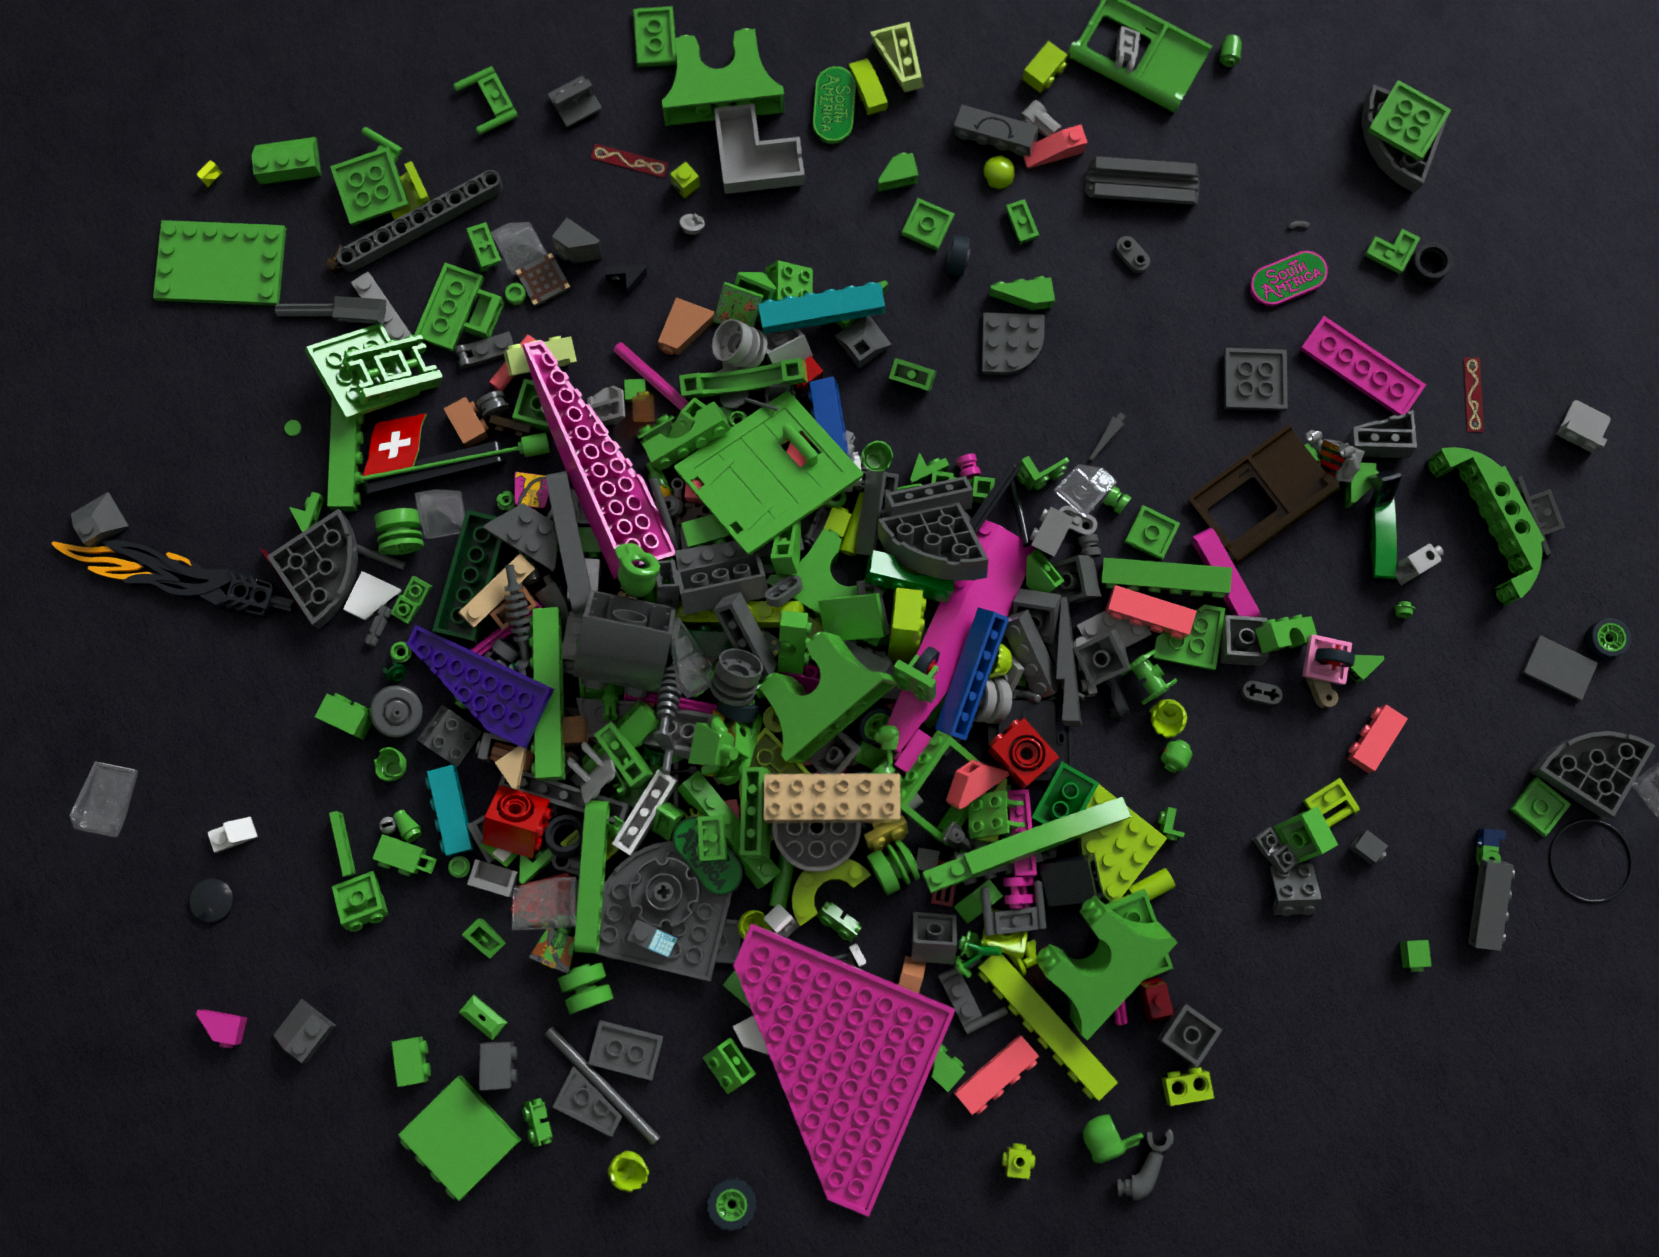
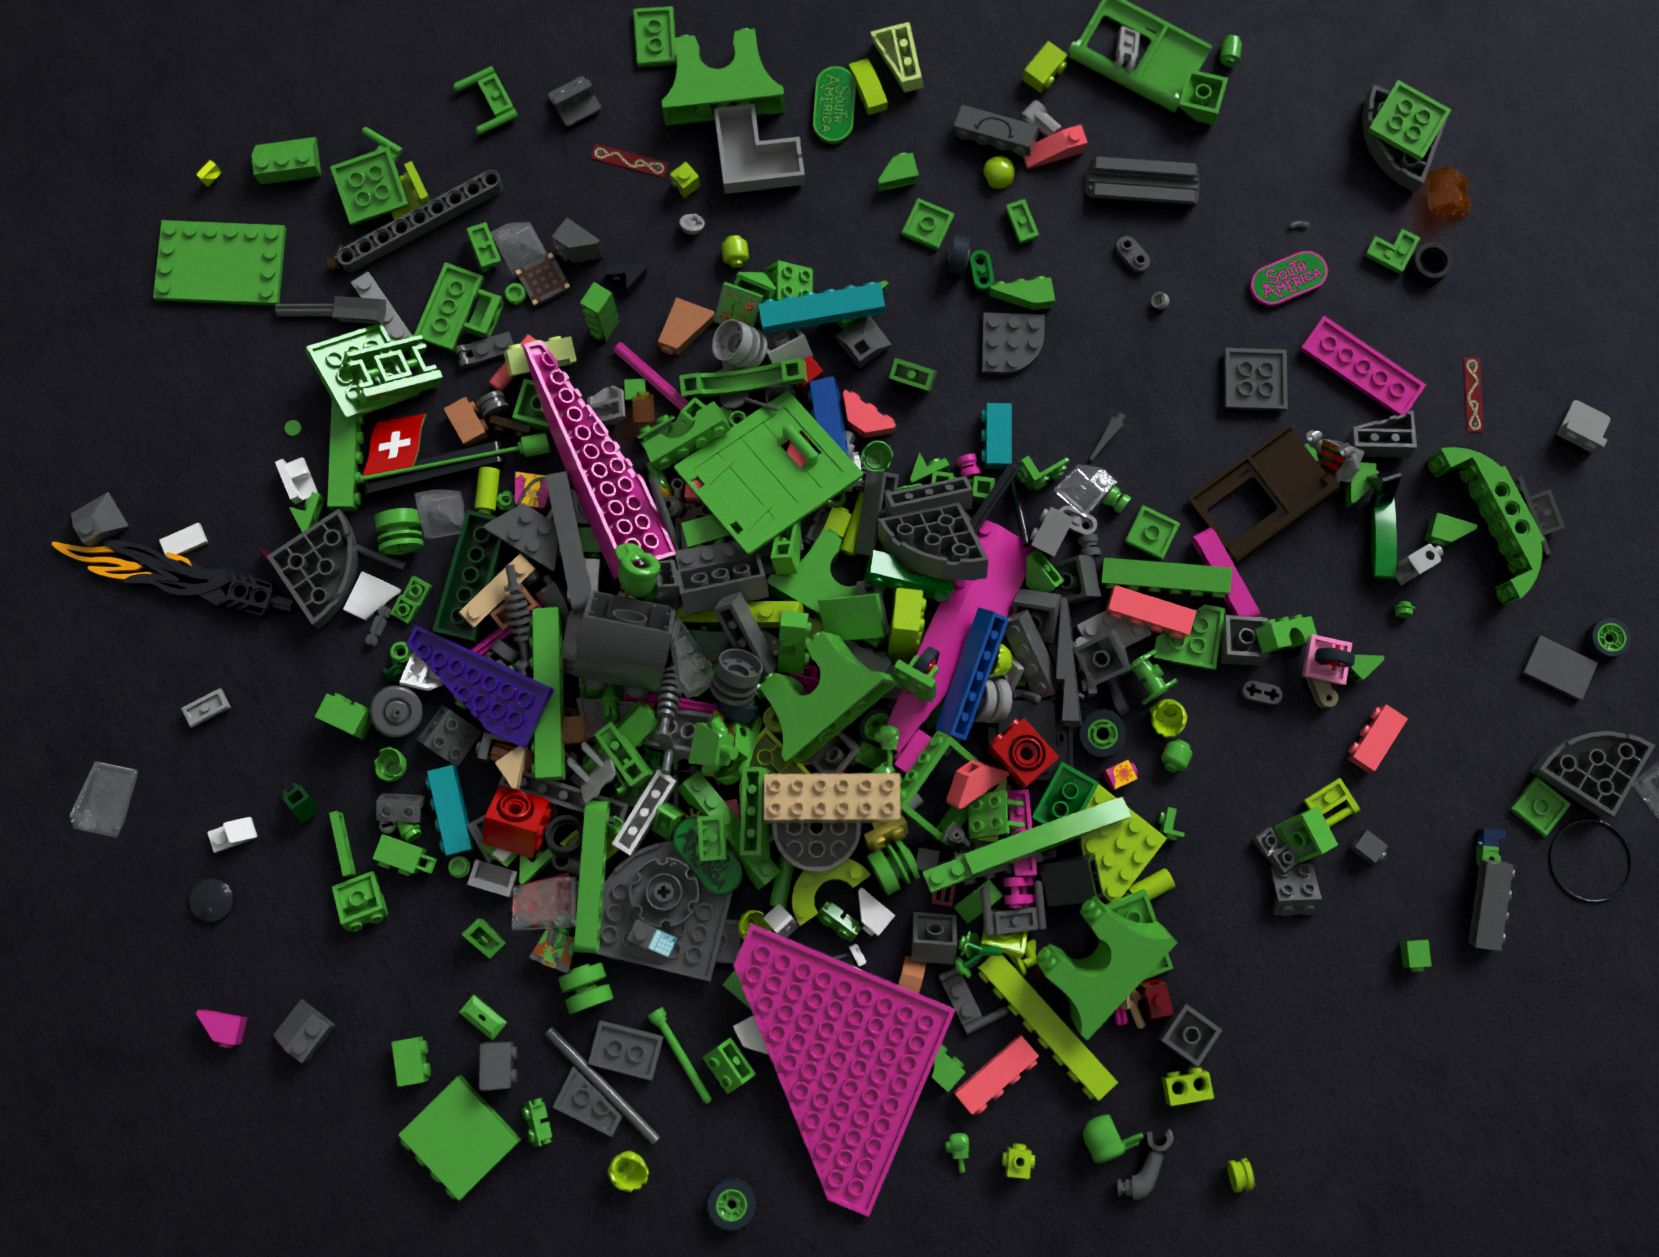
dark grey plate [765,575,803,607] -> none
none -> white tile [159,523,208,559]
none -> light grey plate [181,688,231,728]
none -> white panel [275,457,319,504]
none -> dark green brick [282,783,320,824]
none -> dark grey bracket [376,793,426,823]
none -> white slope [400,651,443,691]
none -> lime brick [474,467,500,515]
none -> bright green brick [580,282,620,341]
none -> bright green piece [647,1007,711,1104]
none -> lime head [721,235,749,268]
none -> coral slope [842,390,896,438]
none -> white slope [858,887,895,936]
none -> bright green piece [945,1133,969,1172]
none -> green plate [970,250,994,291]
none -> teal brick [981,403,1012,469]
none -> black wheel [1079,709,1127,757]
none -> brick [1102,759,1138,791]
none -> tan bar [1121,989,1146,1029]
none -> light grey hinge [1151,292,1170,309]
none -> bright green slope [1178,69,1228,125]
none -> lime wheel [1227,1158,1254,1193]
none -> bright green slope [1424,513,1477,547]
none -> clear orange slope [1426,165,1471,216]

